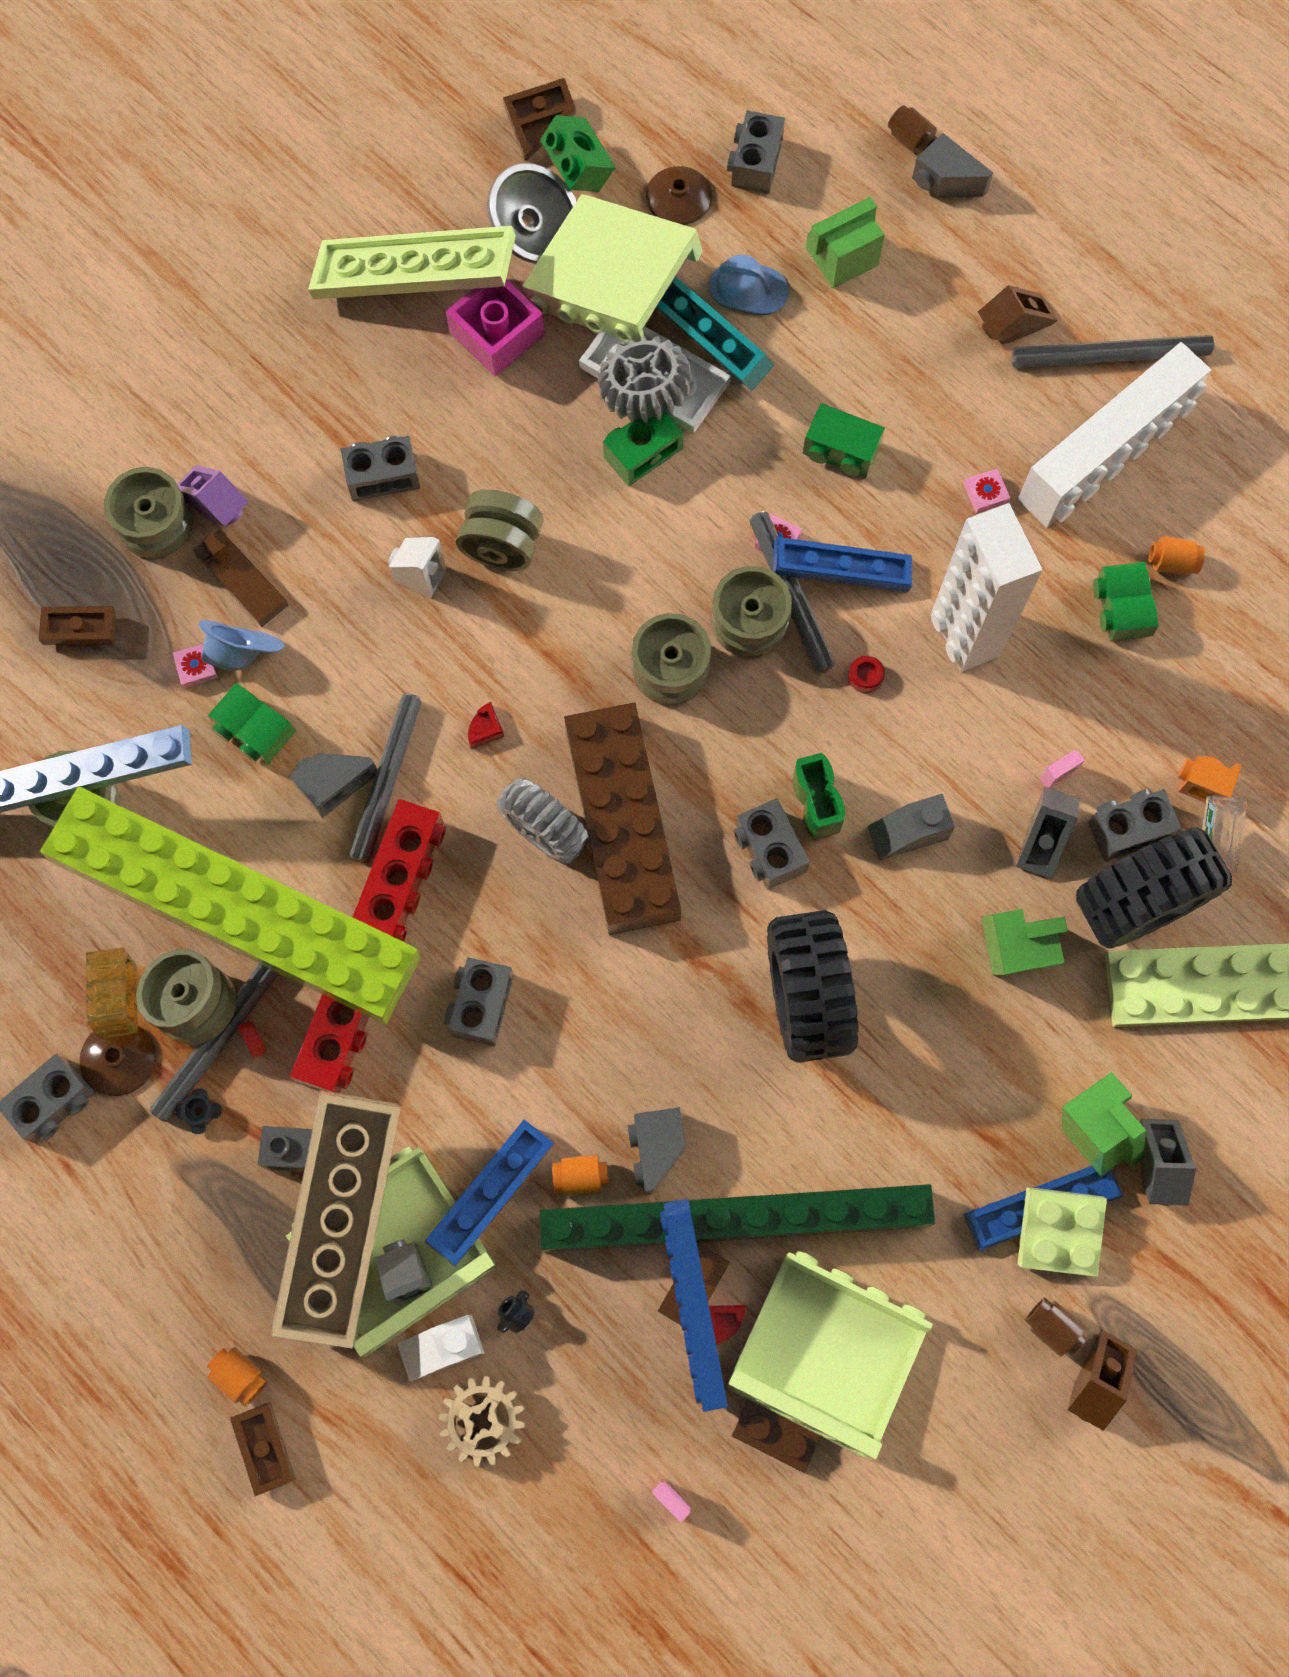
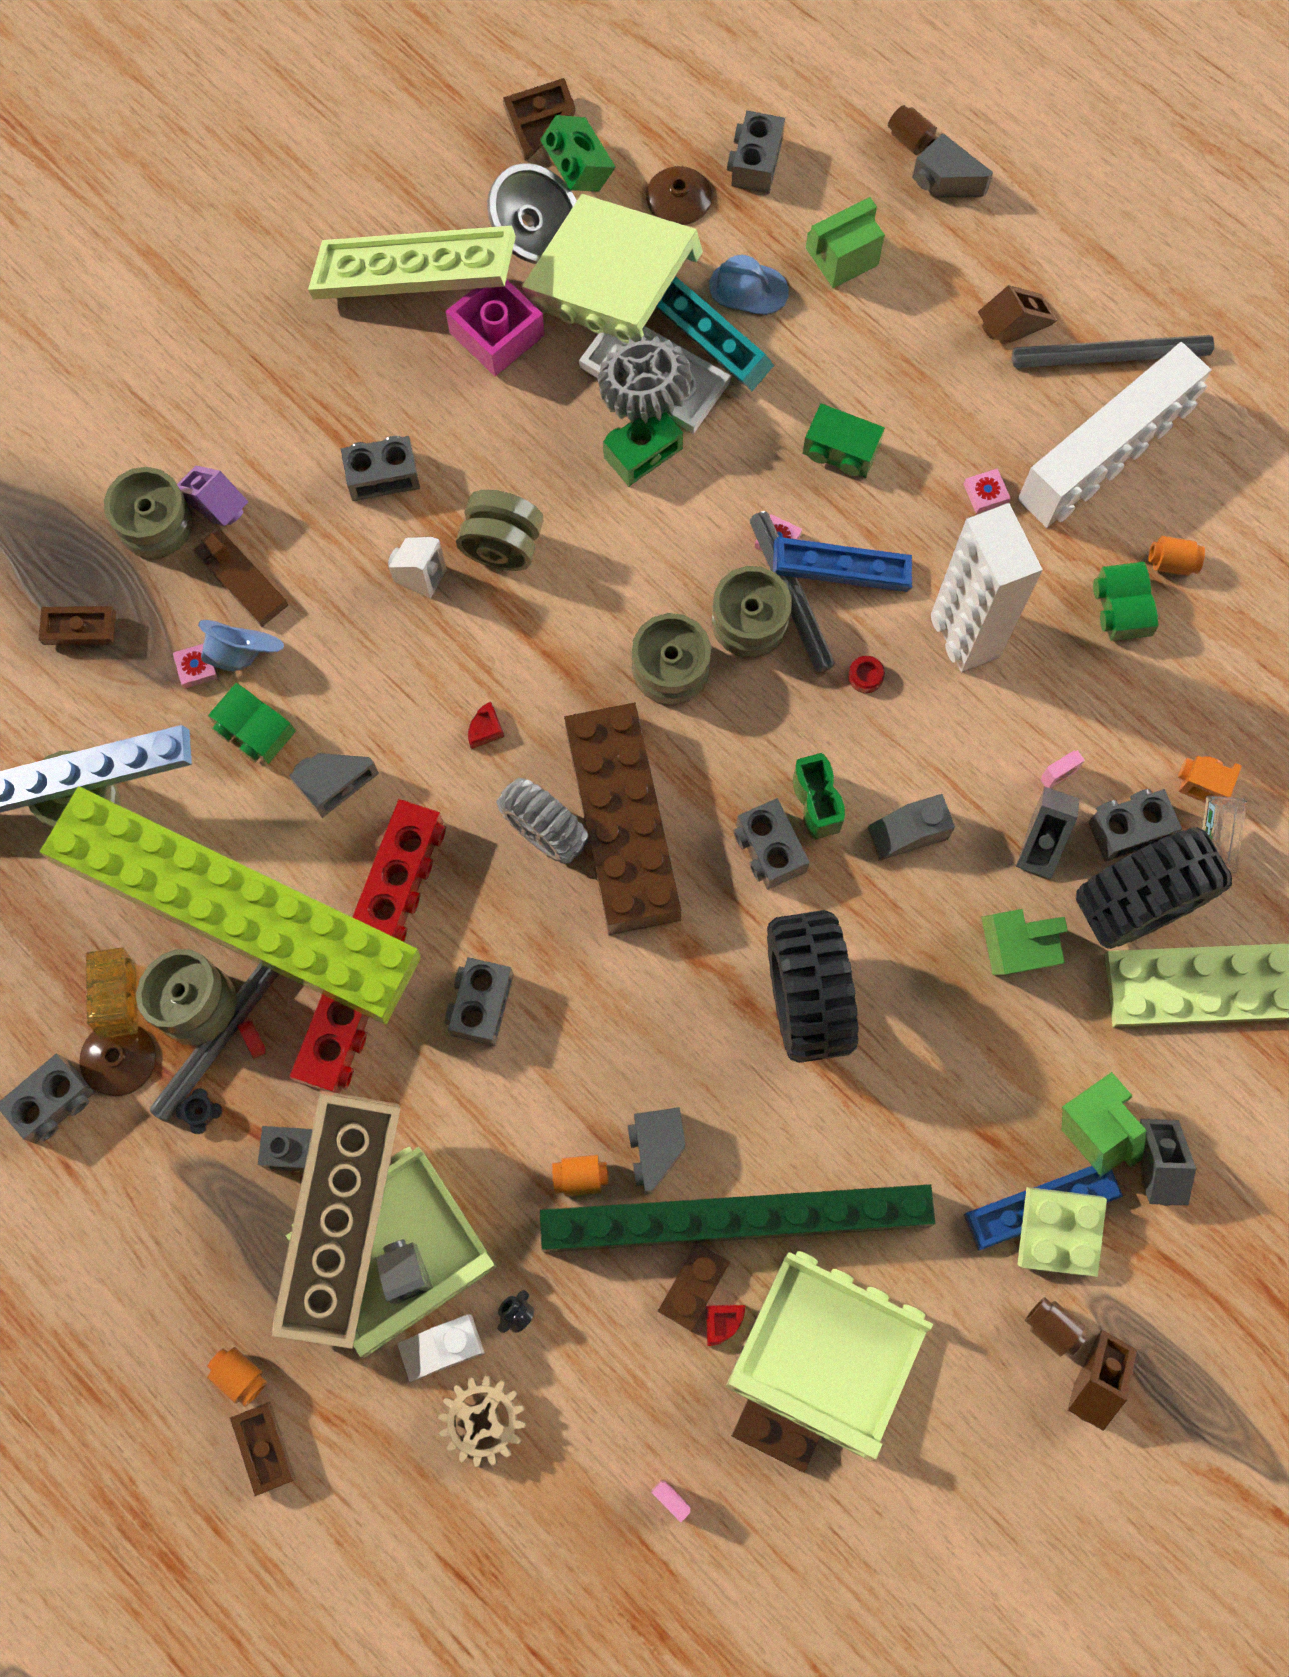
dark grey axle [349,693,421,863] -> none
blue plate [425,1119,554,1267] -> none
blue piece [660,1199,728,1412] -> none

